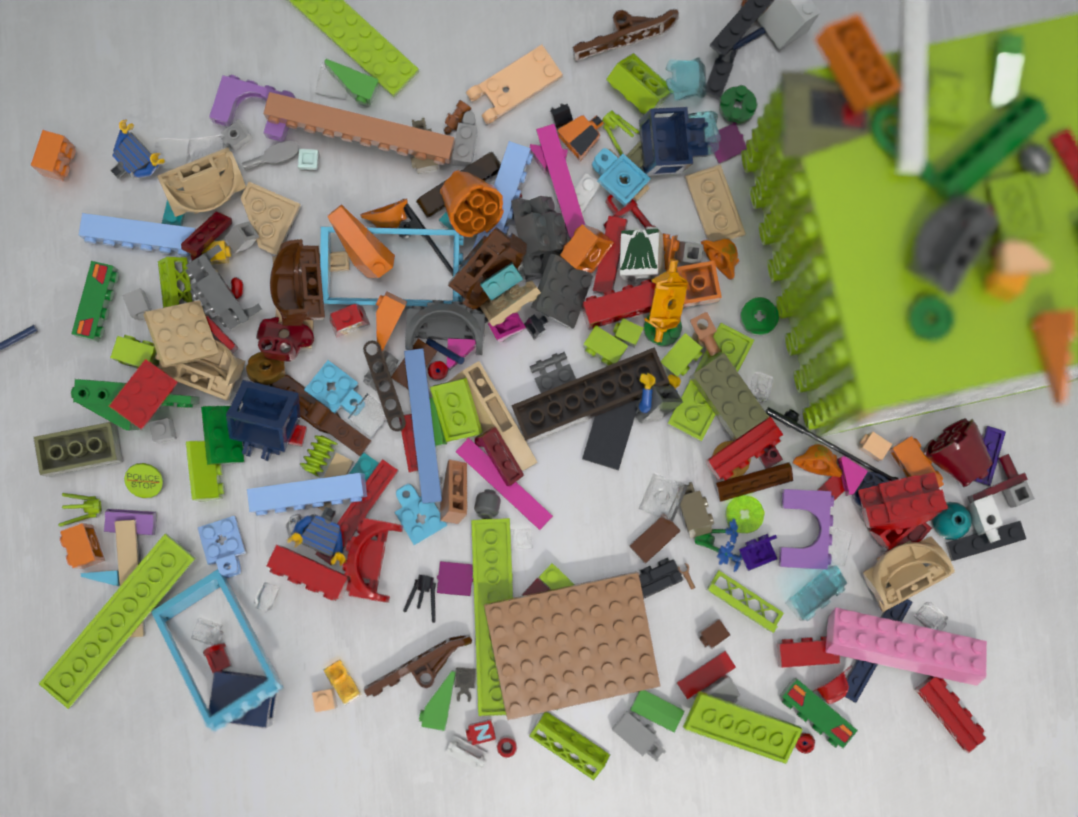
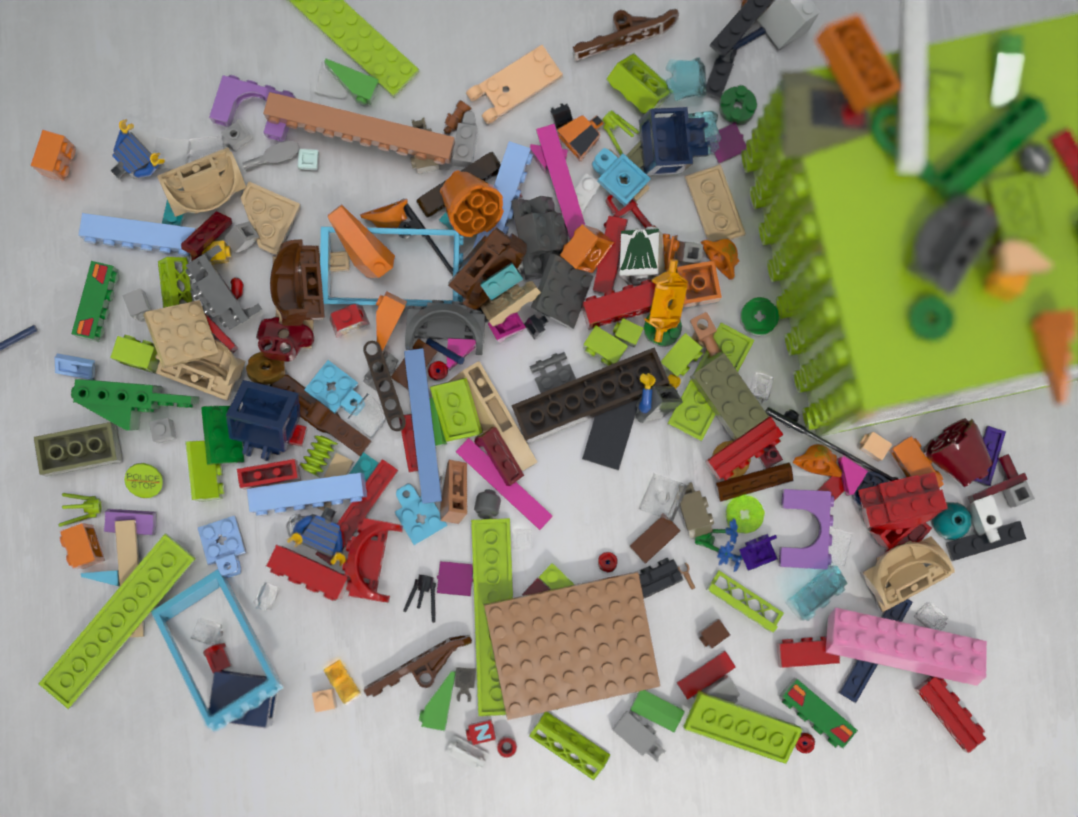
red plate [109,359,178,430] -> none
red piece [812,665,852,704] -> none
none -> light blue plate [54,353,95,380]
none -> red brick [237,459,301,490]
none -> red tile [598,552,618,572]

